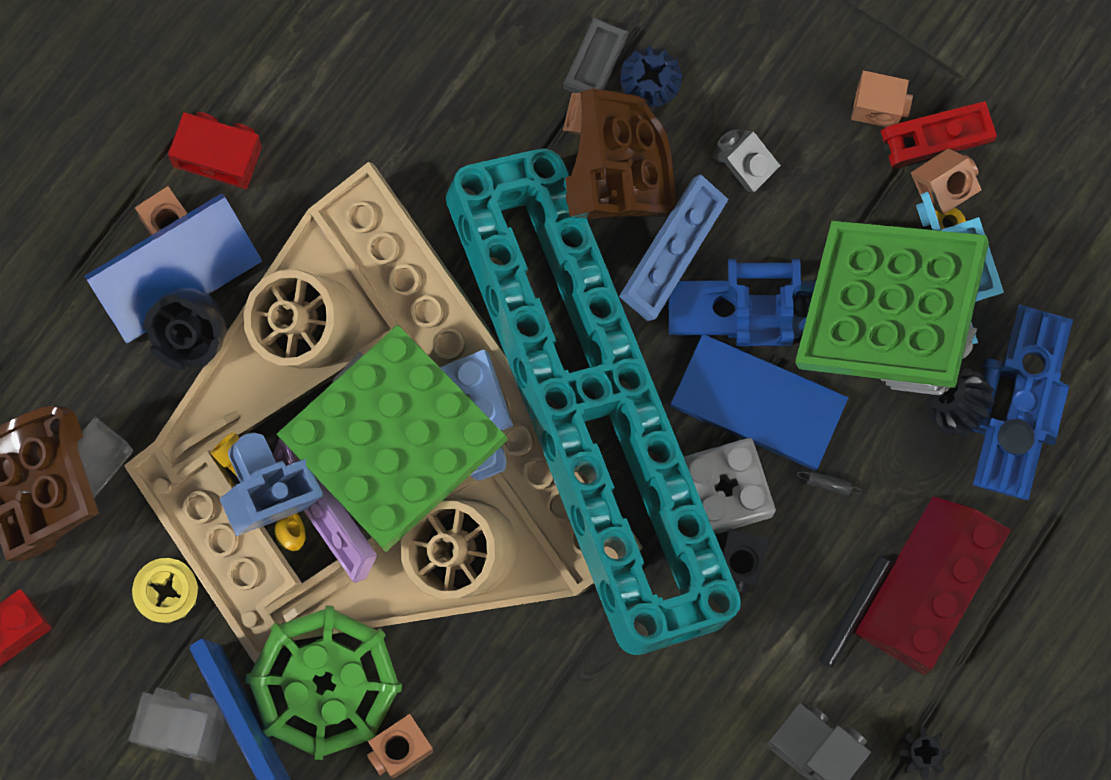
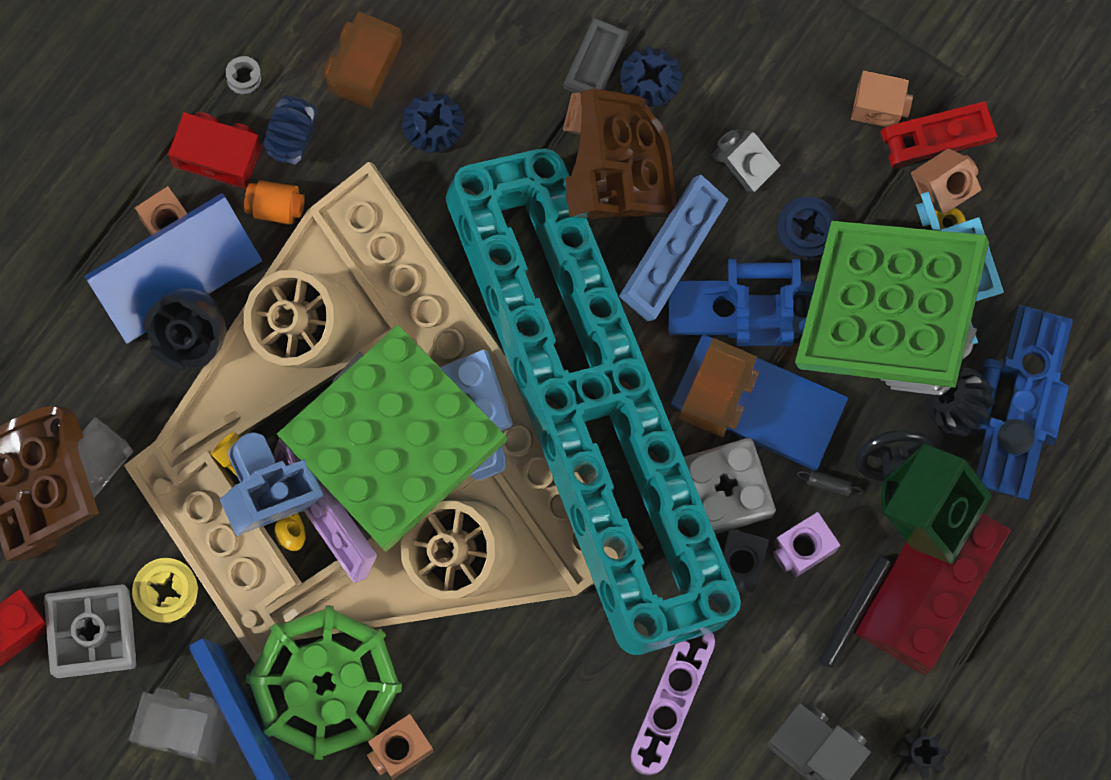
none -> light grey brick [44,584,137,678]
none -> light grey bush [226,56,261,95]
none -> orange brick [244,180,305,225]
none -> dark blue gear [263,95,317,165]
none -> clear orange brick [323,11,402,109]
none -> dark blue gear [402,91,464,153]
none -> lavender beam [630,633,715,776]
none -> clear orange brick [679,338,760,437]
none -> lavender brick [773,512,841,578]
none -> dark blue gear [776,197,839,259]
none -> dark green piece [855,429,992,565]

